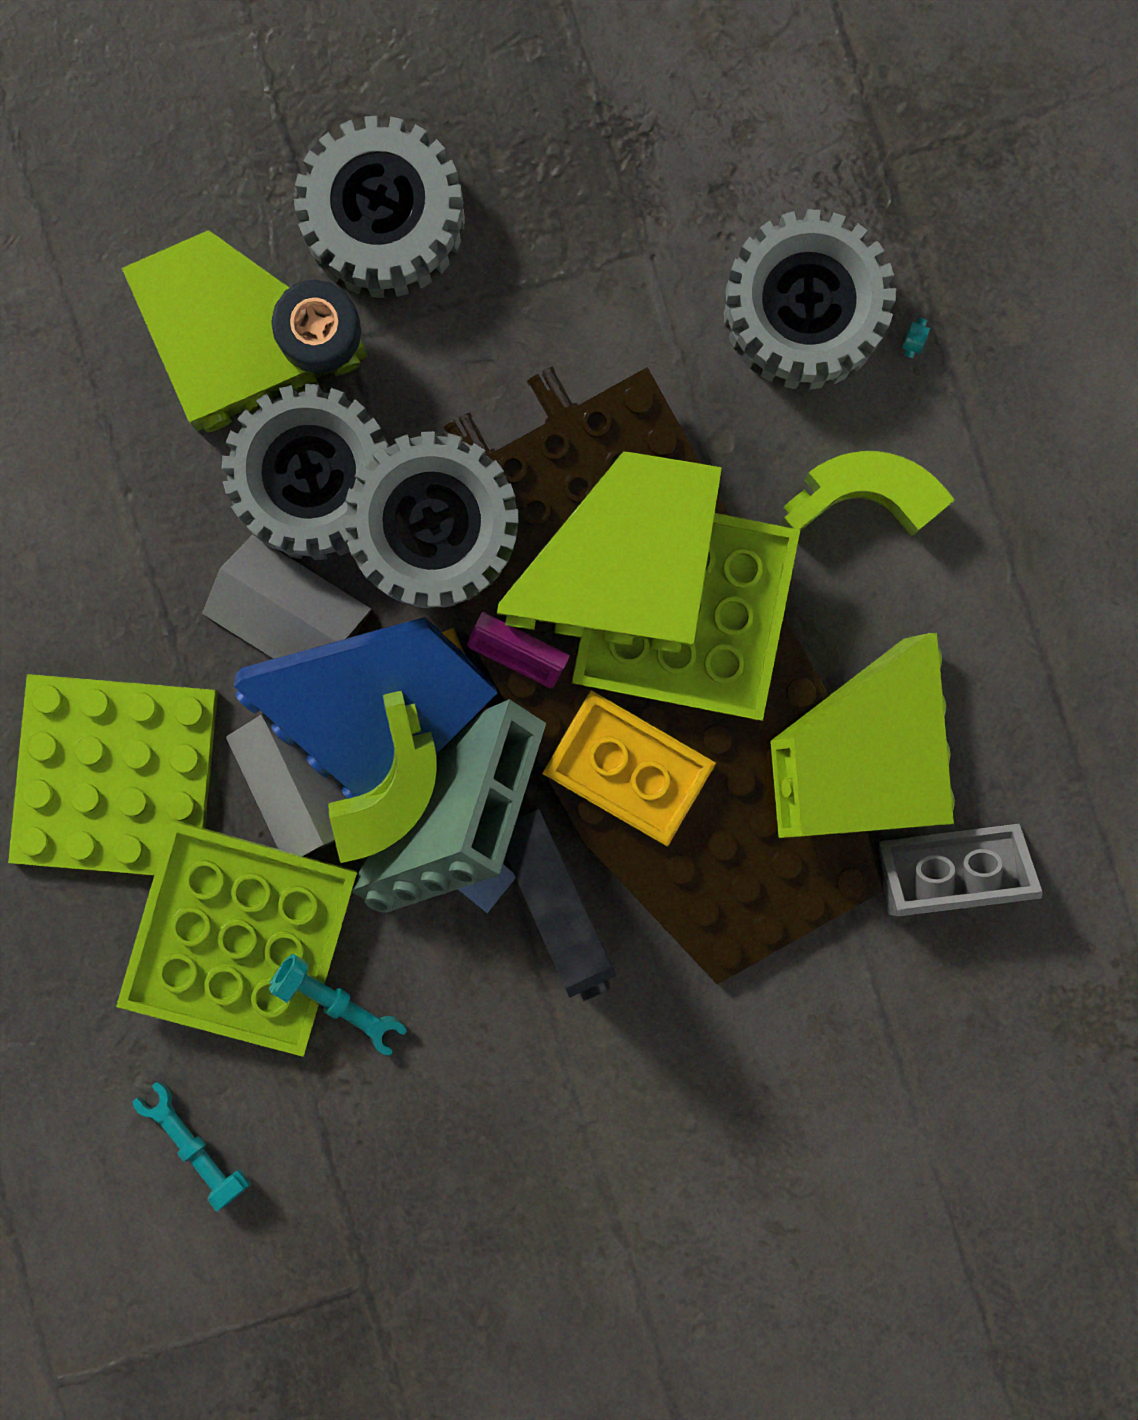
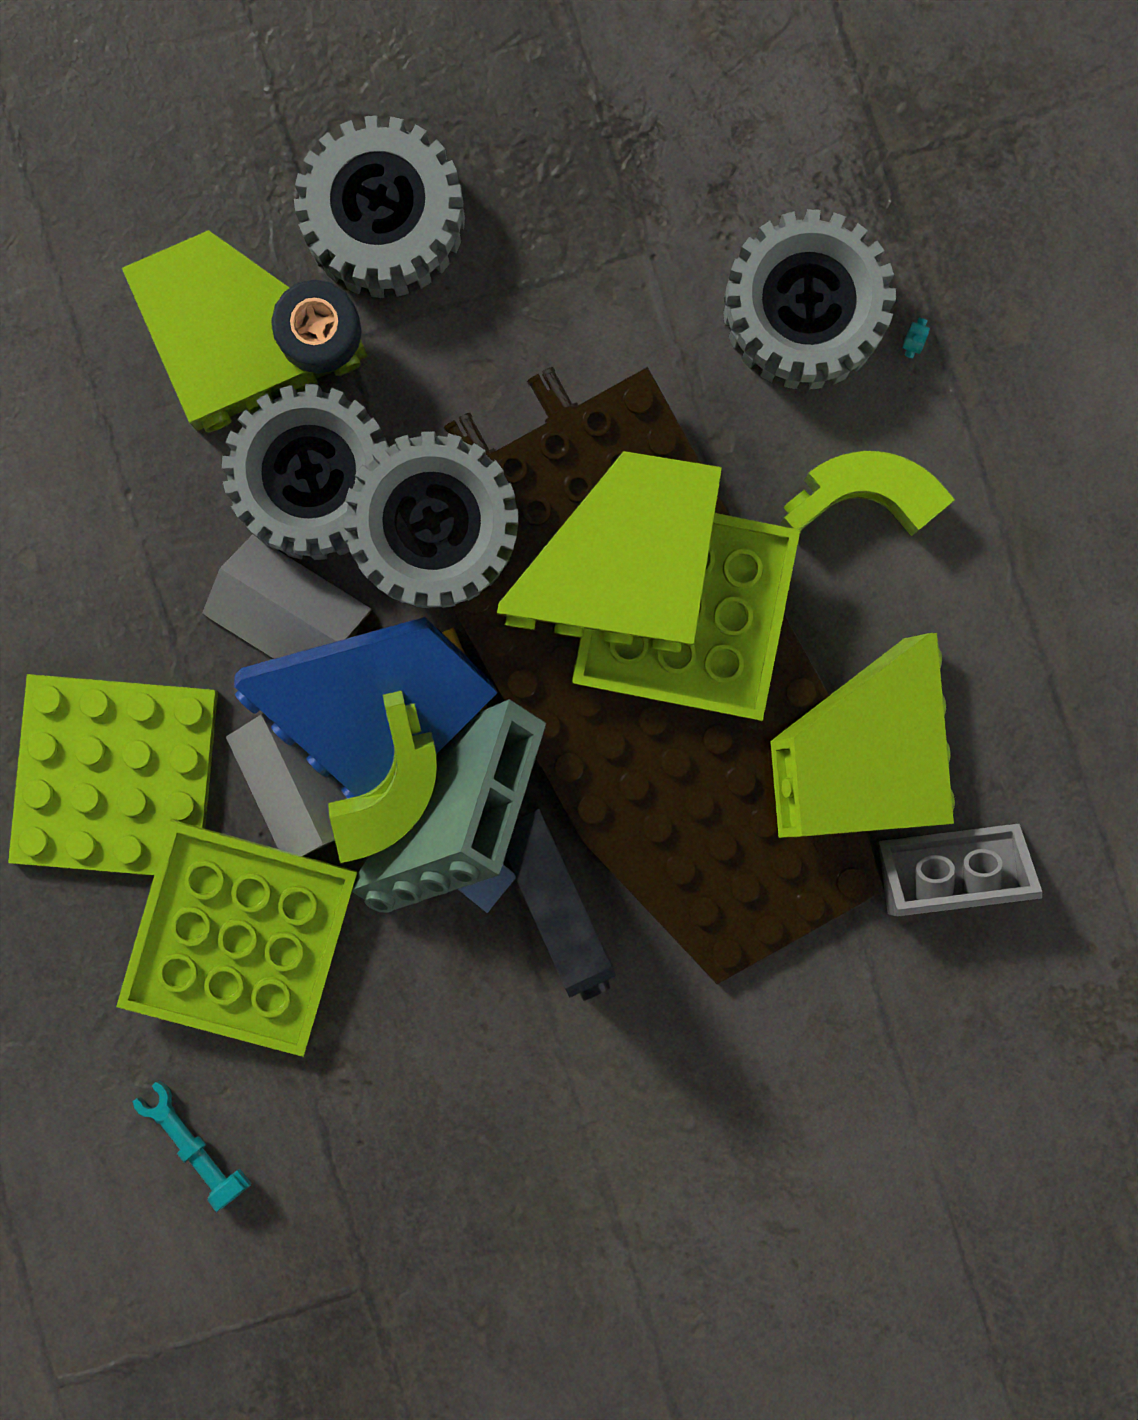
teal piece [269,954,407,1056] -> none
magenta tile [466,612,570,688] -> none
yellow tile [542,690,716,847] -> none

